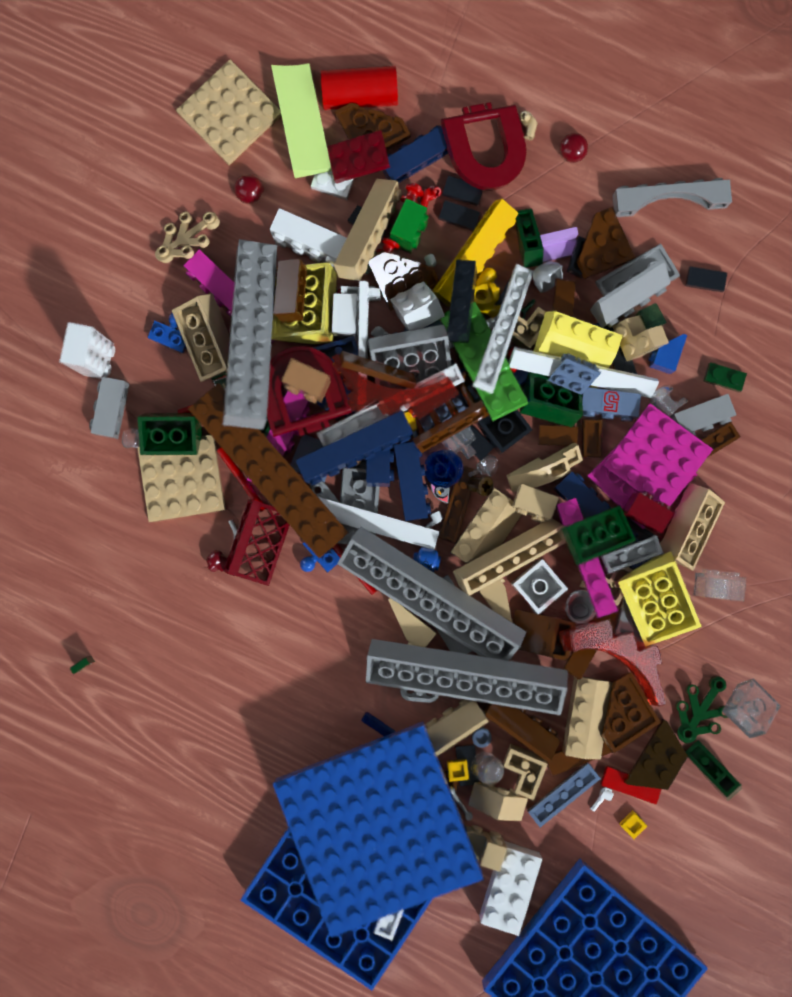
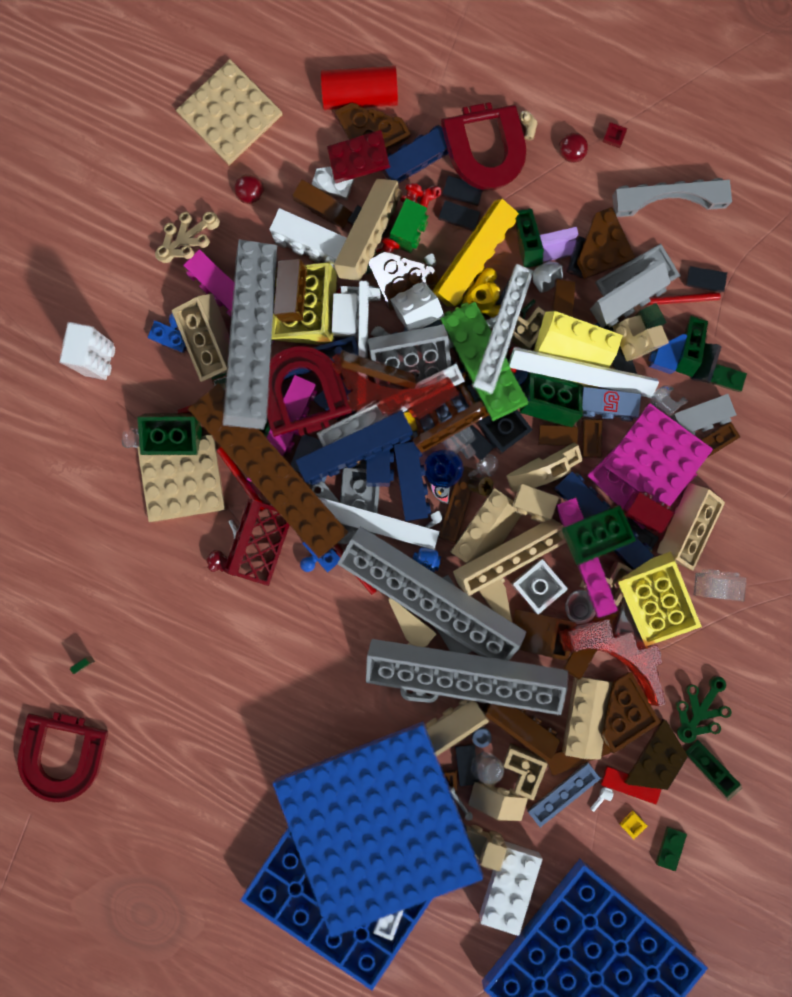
light grey brick [89,377,129,439] -> none
yellowish green arch [271,64,332,178] -> none
medium nougat brick [282,359,331,403] -> none
clear blue axle [361,712,396,736] -> none
black brick [447,260,477,343] -> none
yellow tile [447,759,469,782] -> none
sand blue hinge [547,353,601,395] -> none
light grey tile [600,535,664,574] -> none
clear brick [722,678,781,738] -> none
none -> dark red piece [17,712,109,802]
none -> reddish brown slope [292,179,352,230]
none -> dark red plate [602,122,628,148]
none -> red bar [645,292,721,306]
none -> dark green plate [656,826,687,872]
none -> dark green slope [676,316,709,377]
none -> black tile [691,343,722,383]

